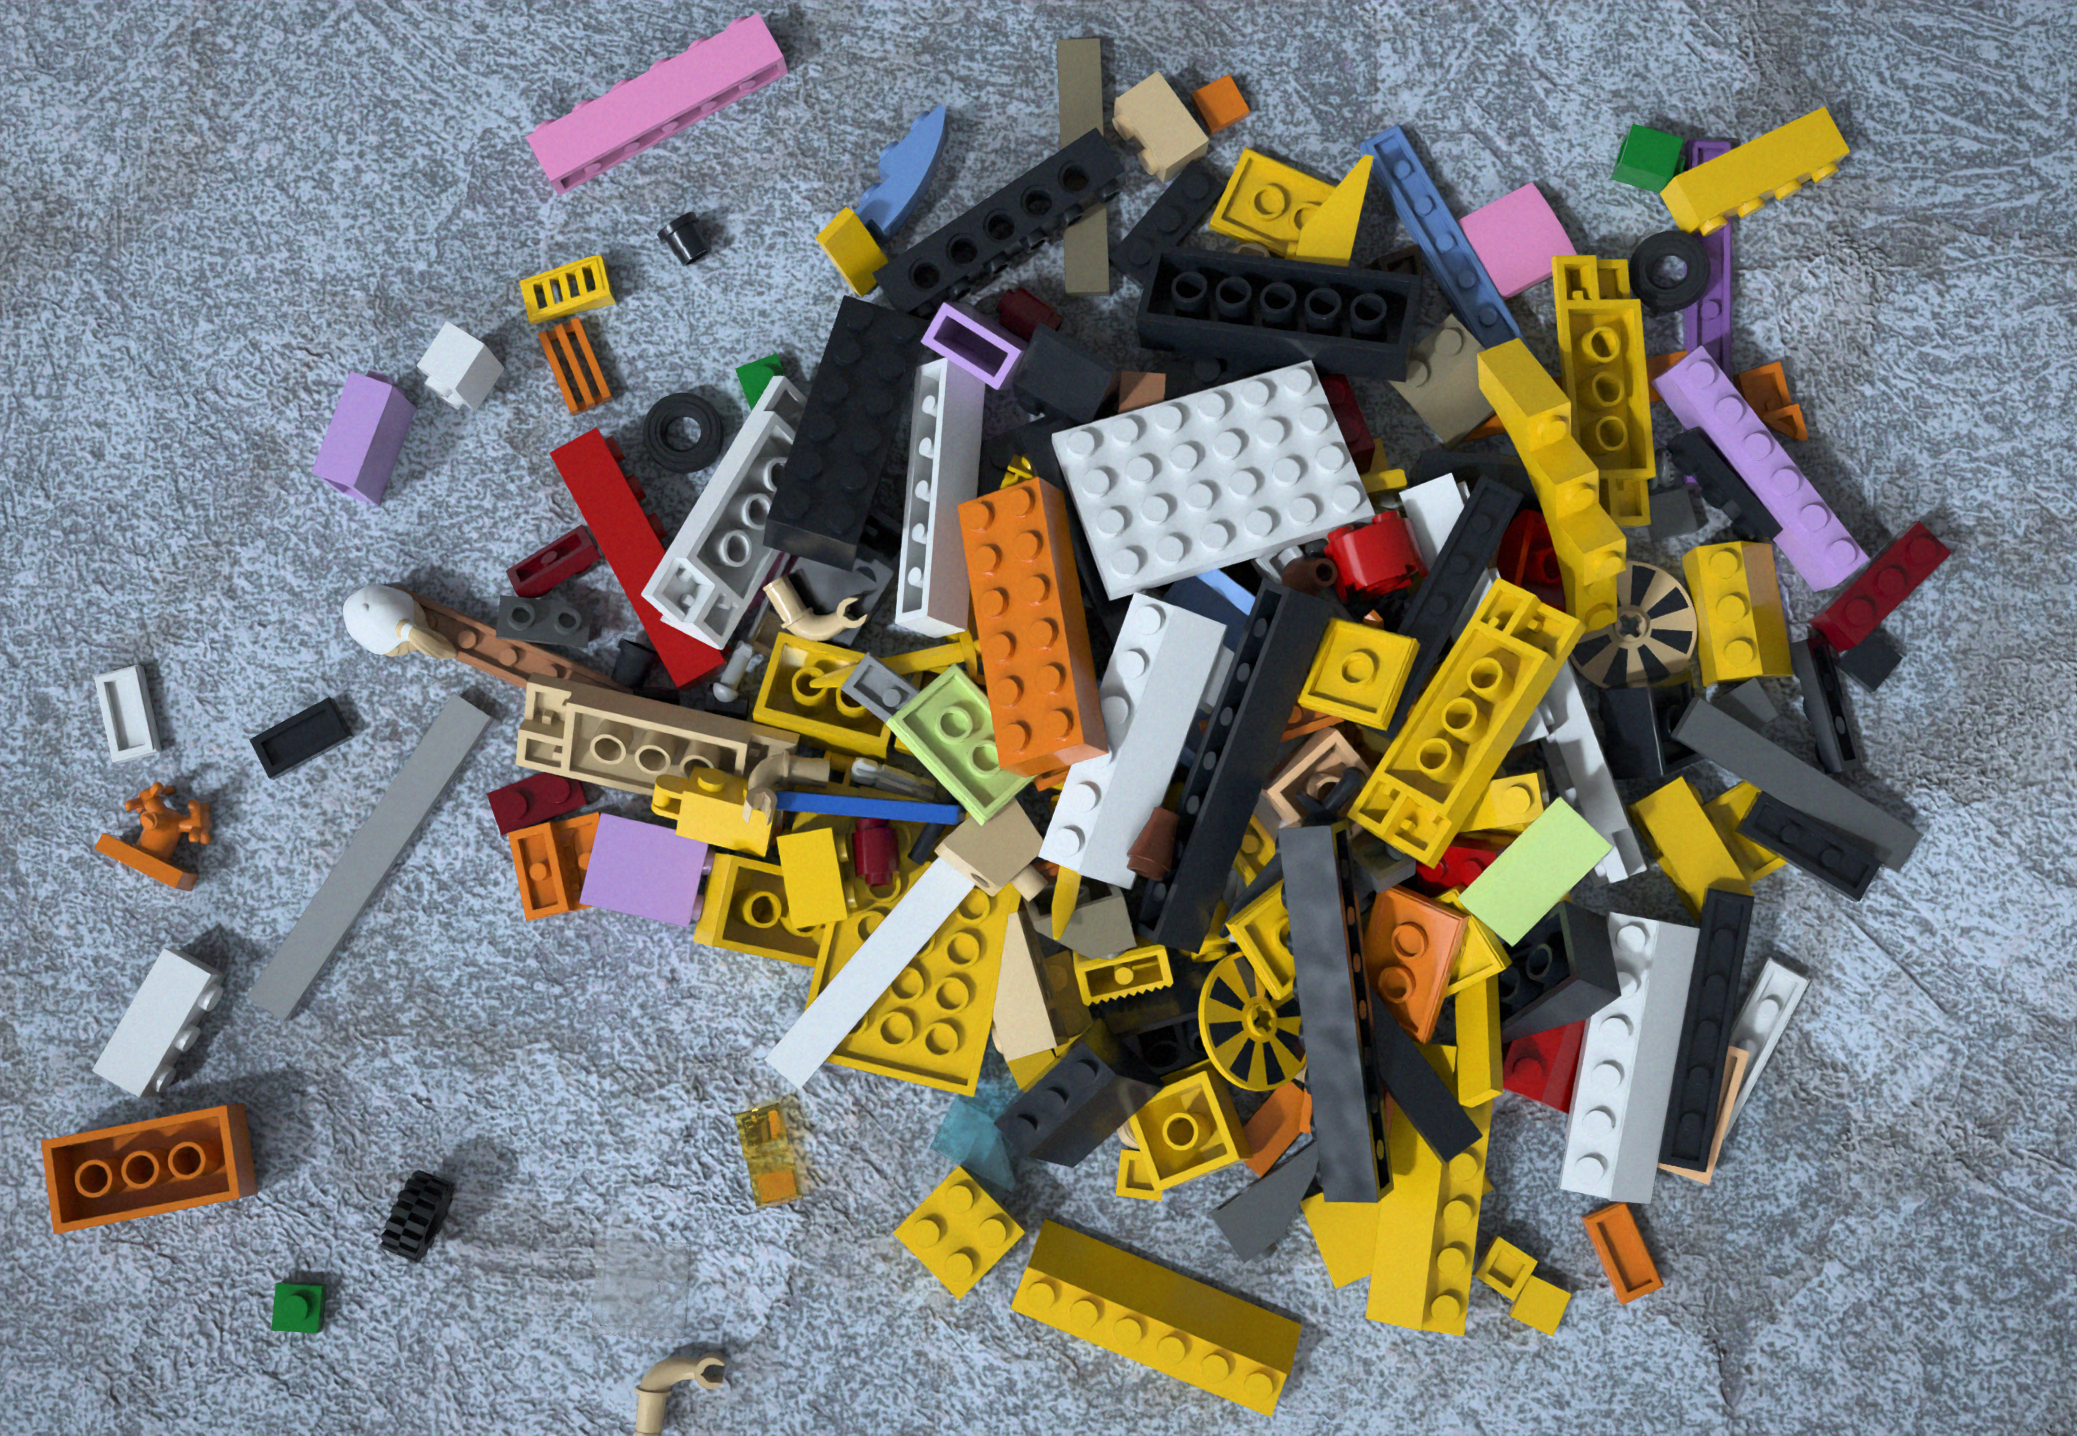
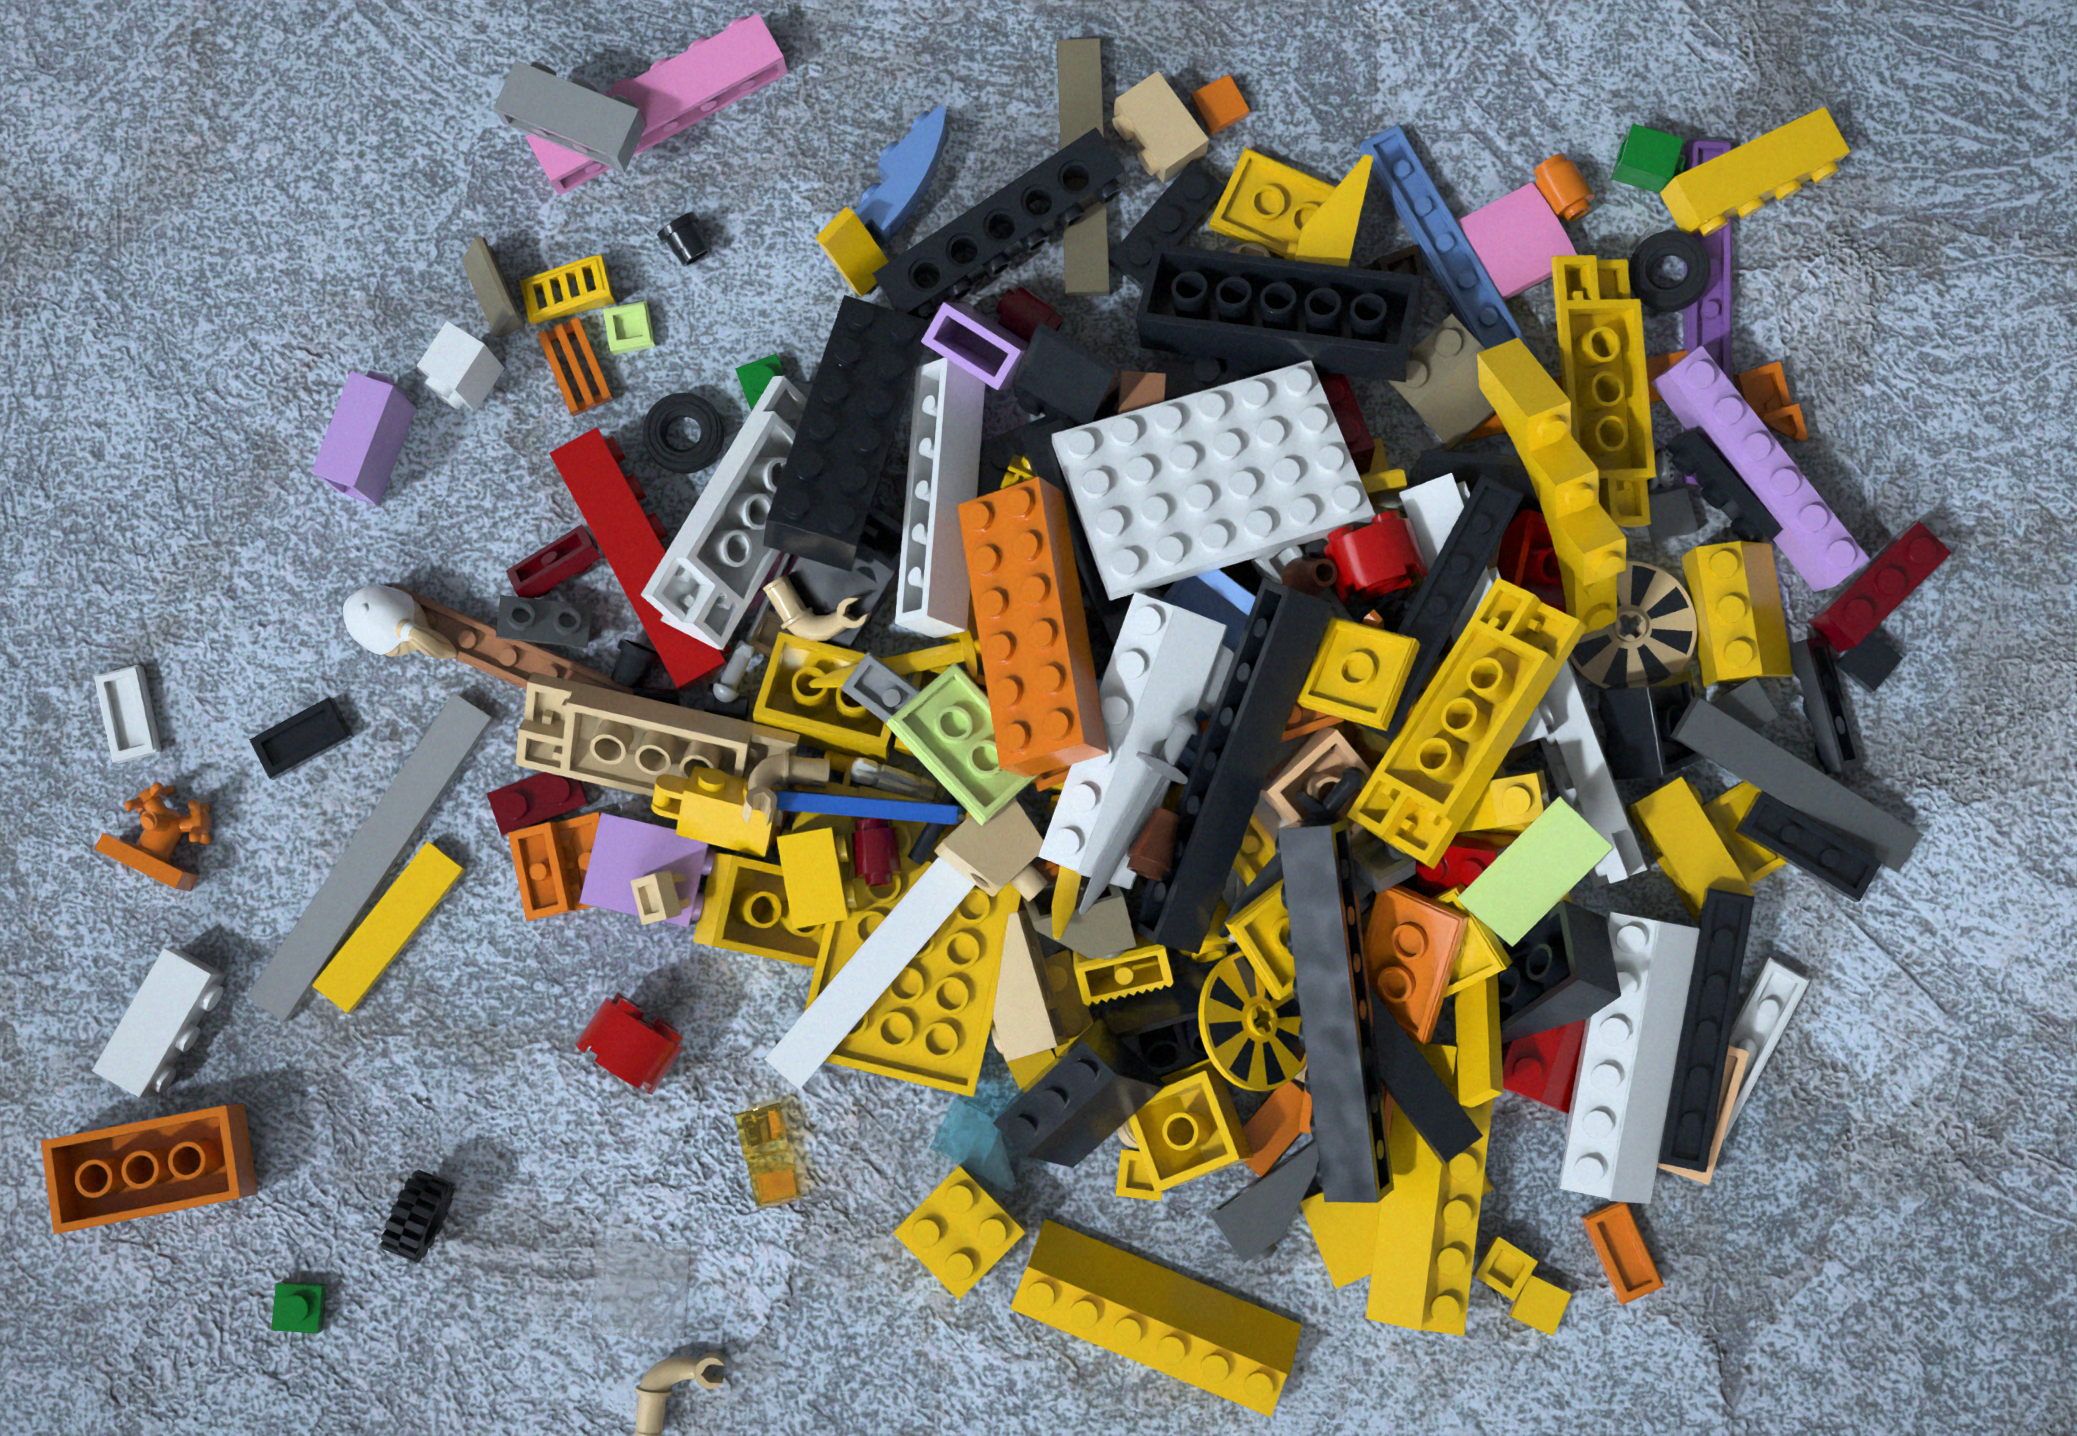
none -> yellow tile [312,841,466,1014]
none -> dark tan slope [463,235,526,338]
none -> light grey brick [493,60,646,173]
none -> red brick [575,992,684,1095]
none -> yellowish green tile [603,301,656,355]
none -> tan tile [630,870,691,925]
none -> light grey sword [1079,715,1198,915]
none -> orange brick [1533,153,1595,222]

